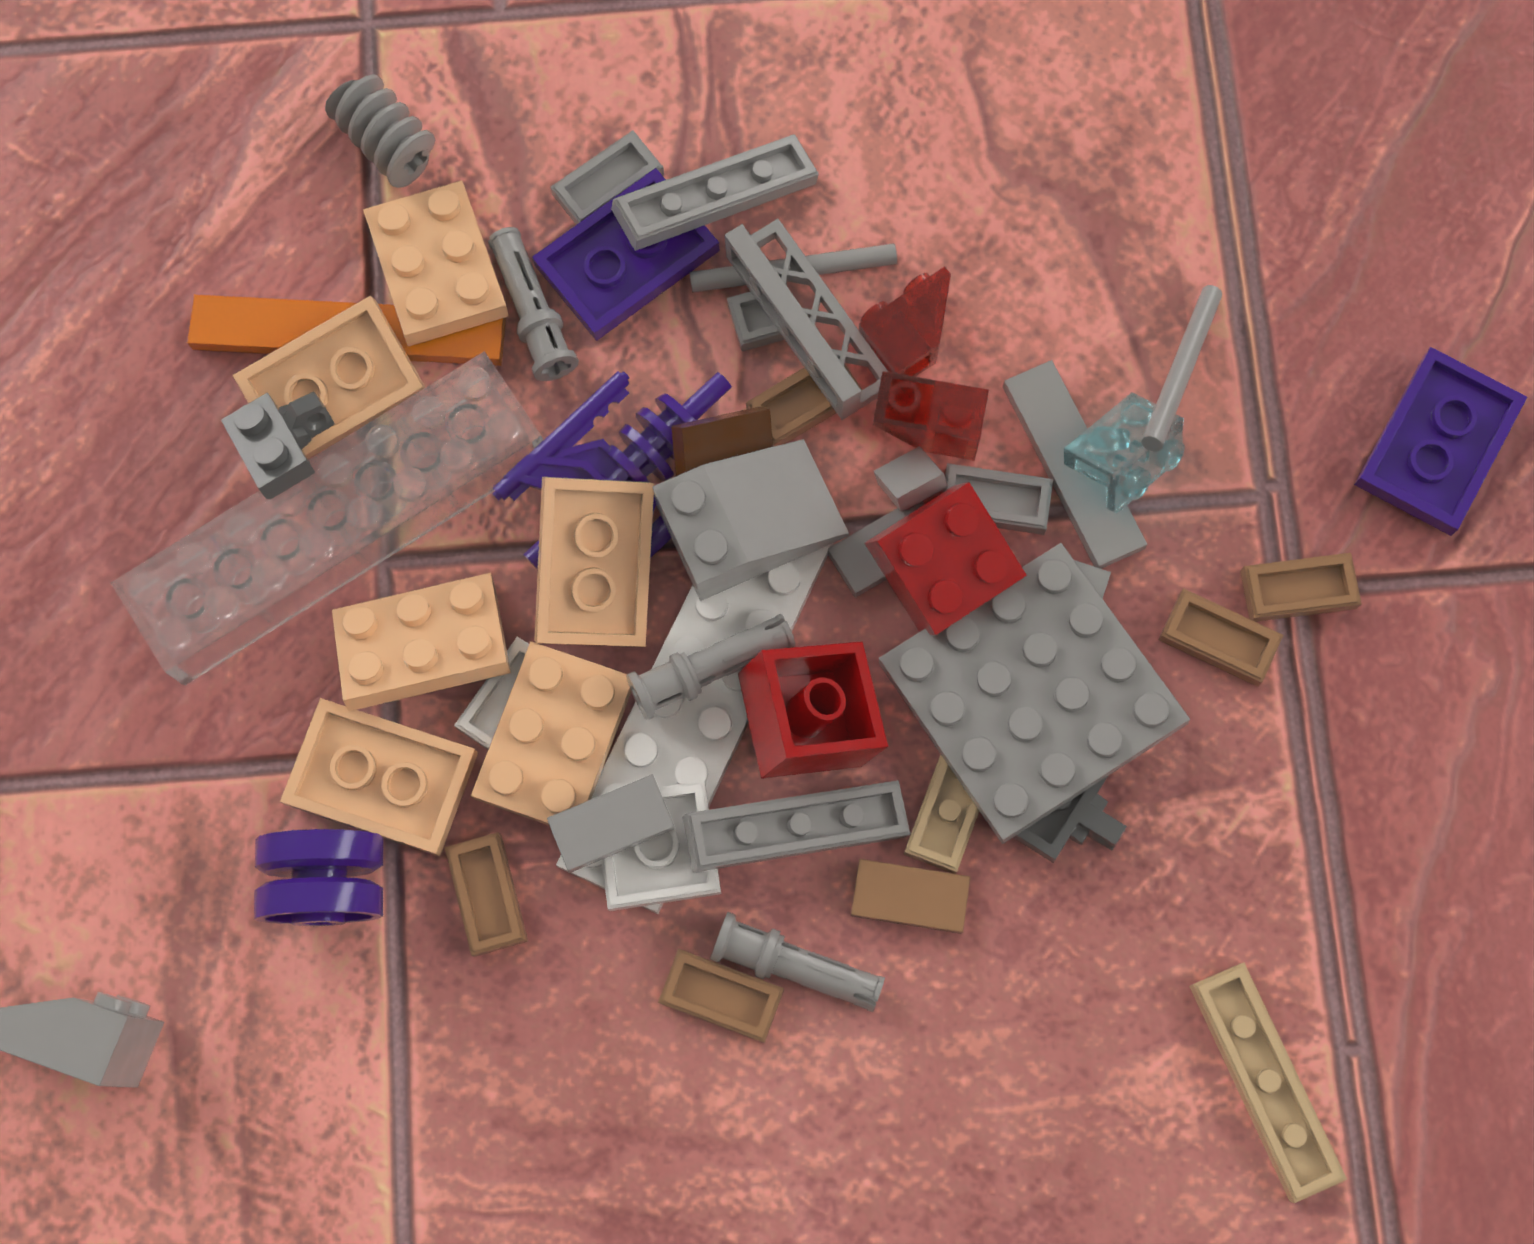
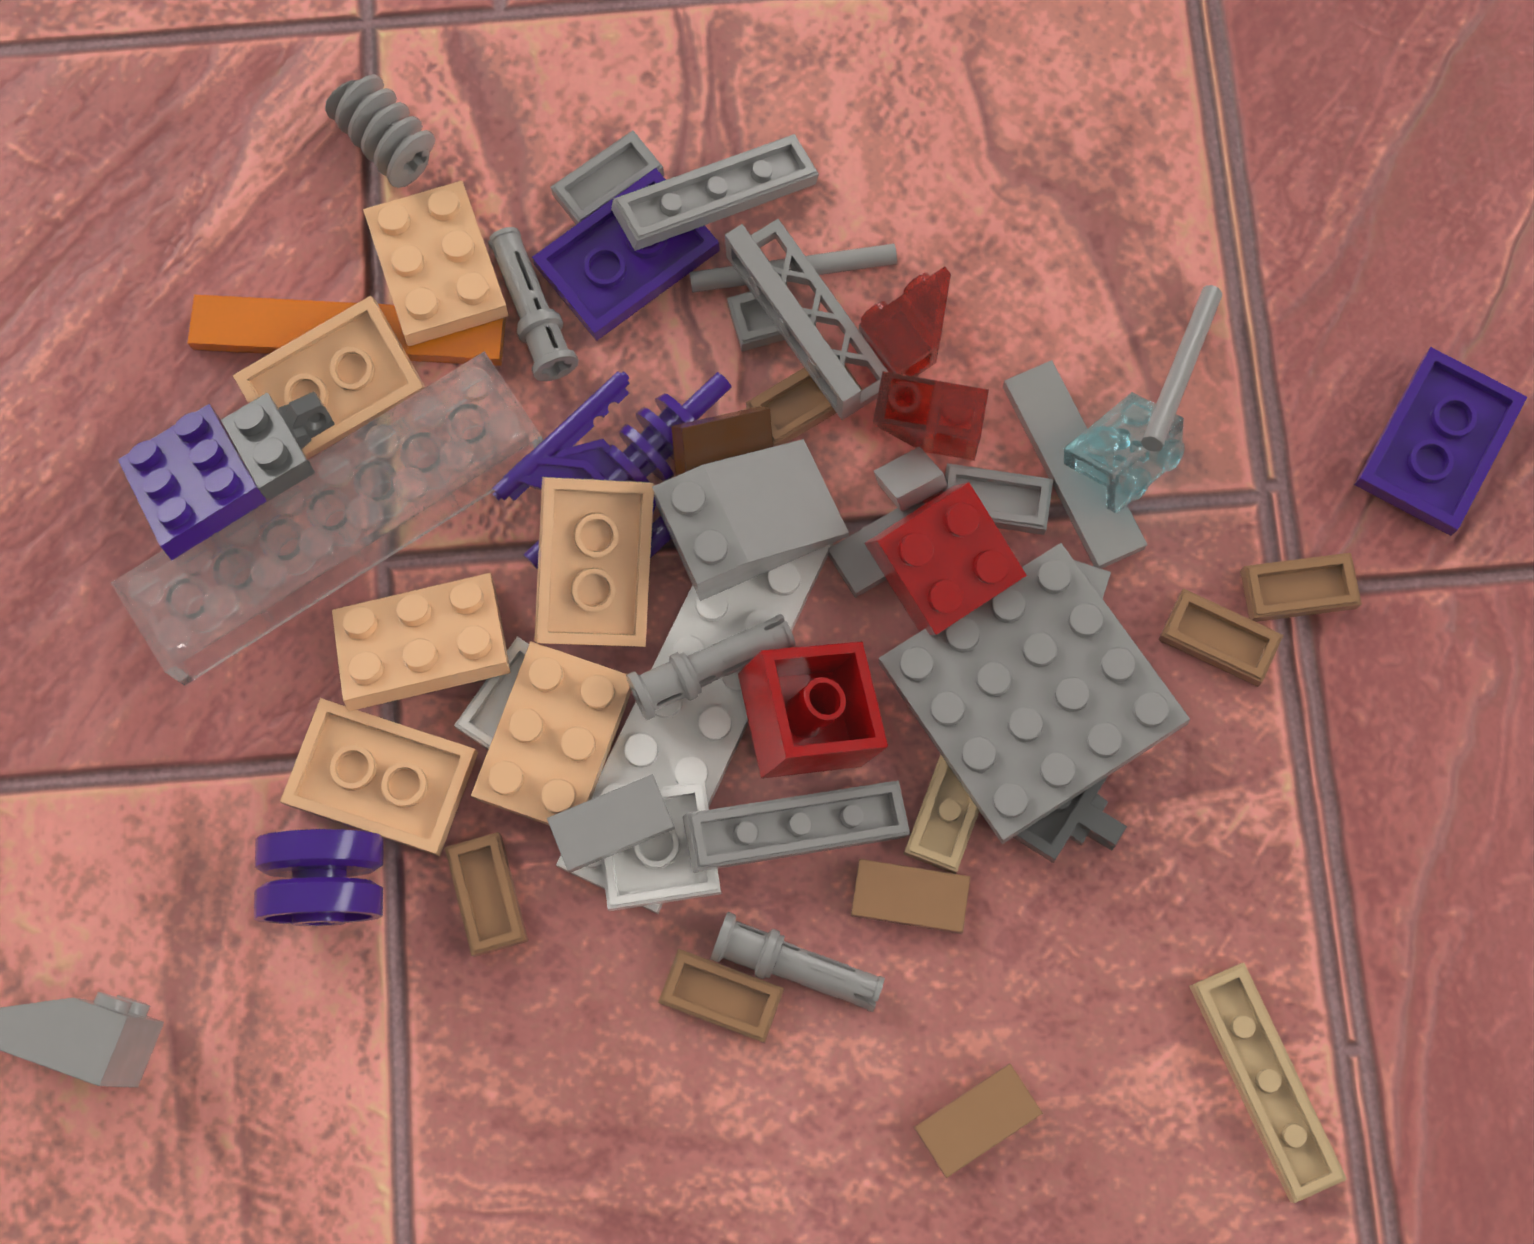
none -> plate [118,404,267,560]
none -> medium nougat tile [914,1064,1043,1178]

